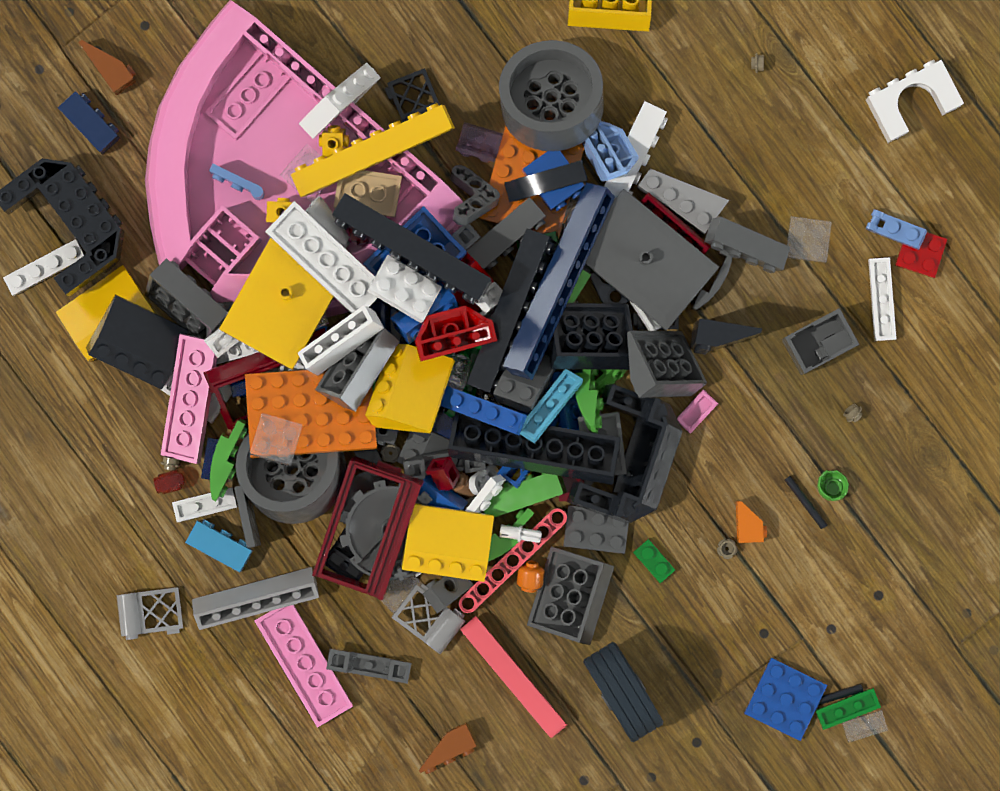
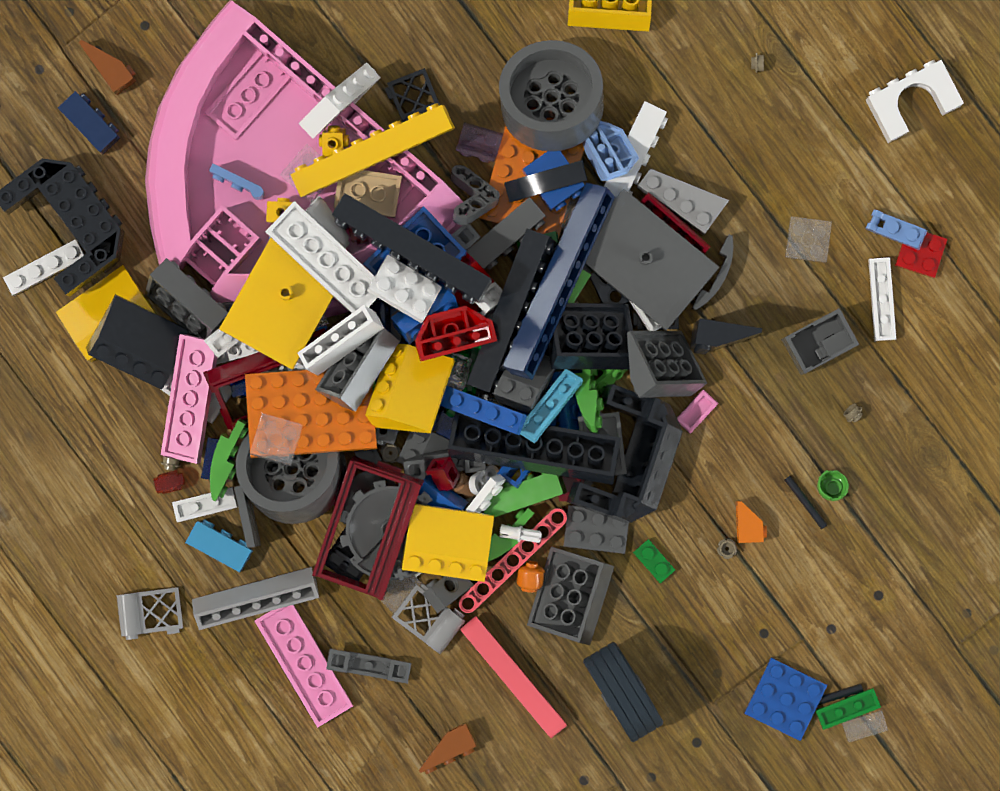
dark grey brick [704,217,790,273] -> none

